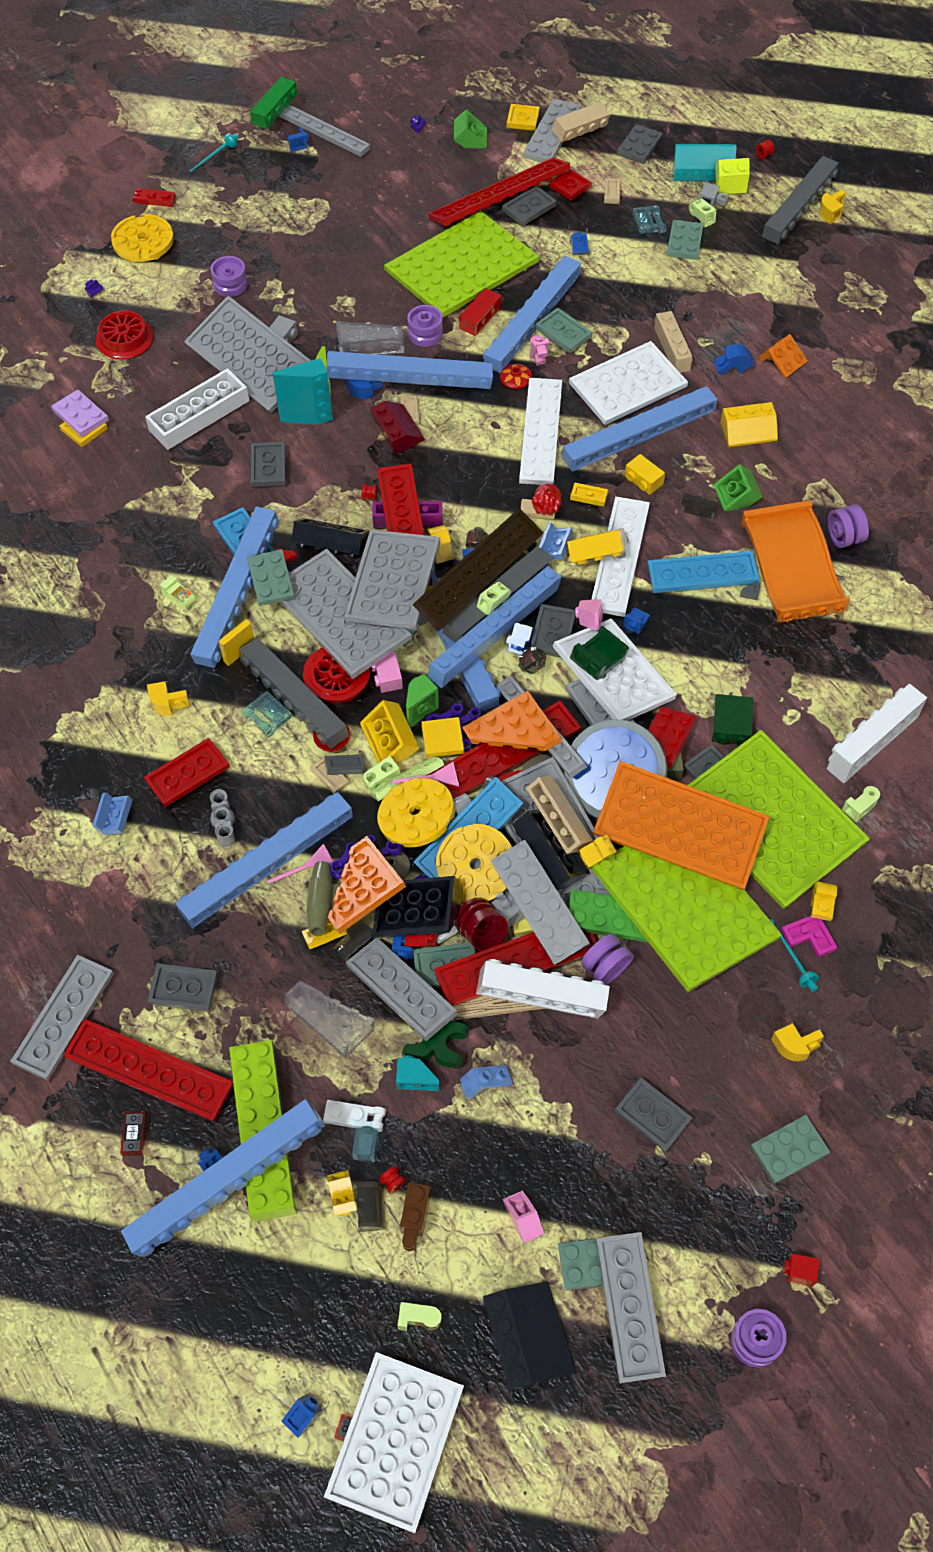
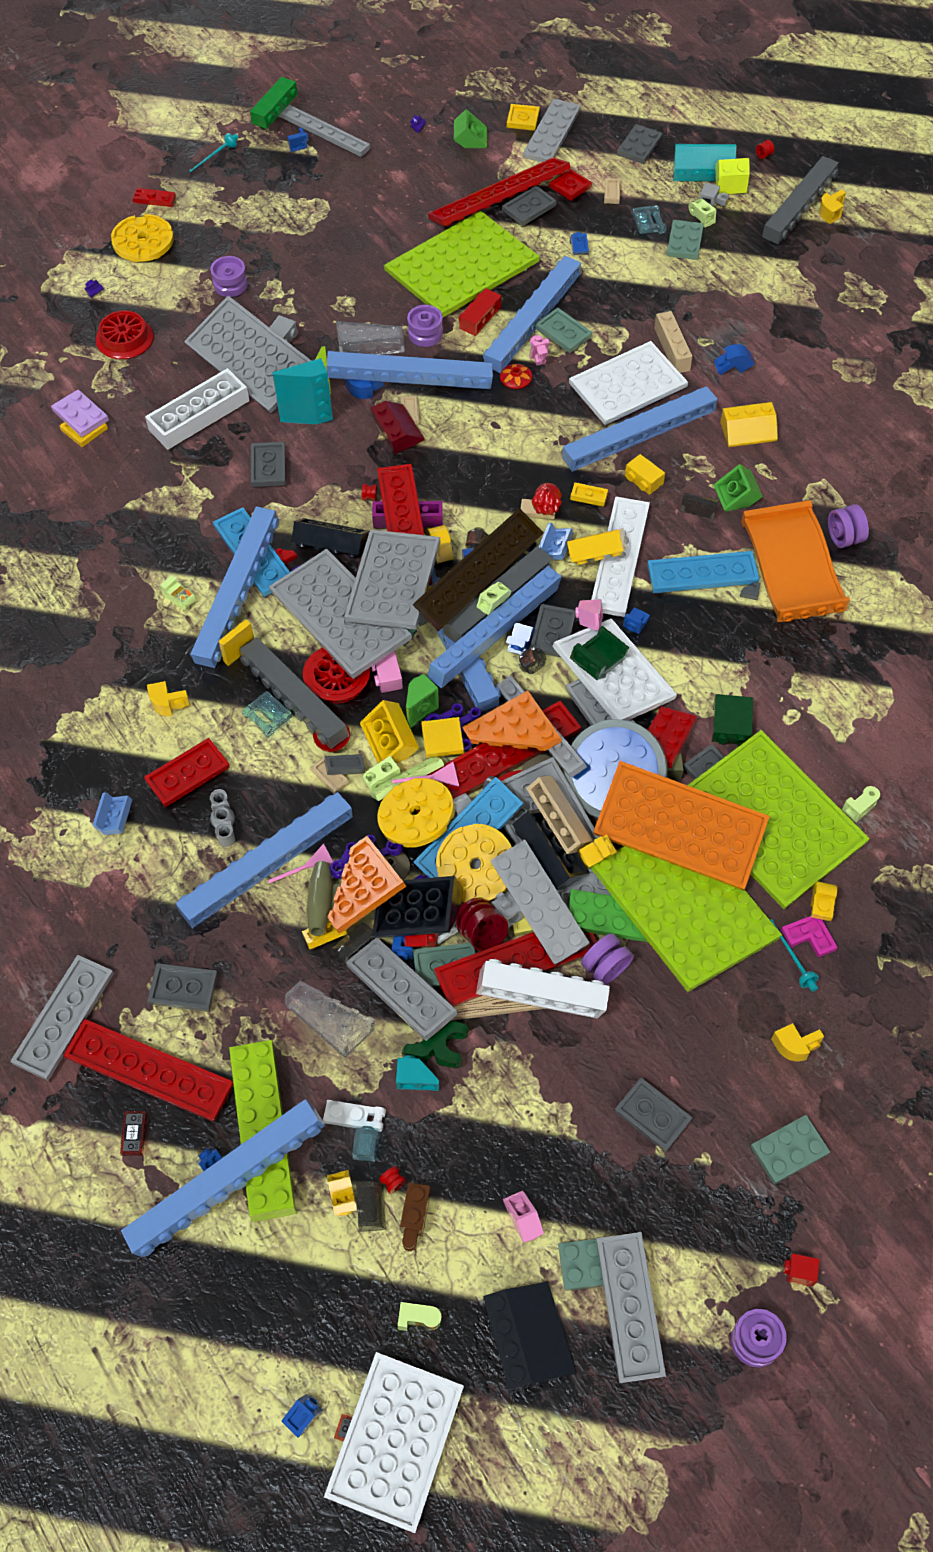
sand green plate [247,549,295,606] -> none
medium blue bracket [460,1065,513,1099] -> none
white plate [519,378,562,485] -> none
tan brick [551,102,610,142] -> none
orange bracket [758,334,807,378] -> none
white brick [827,684,927,783] -> none

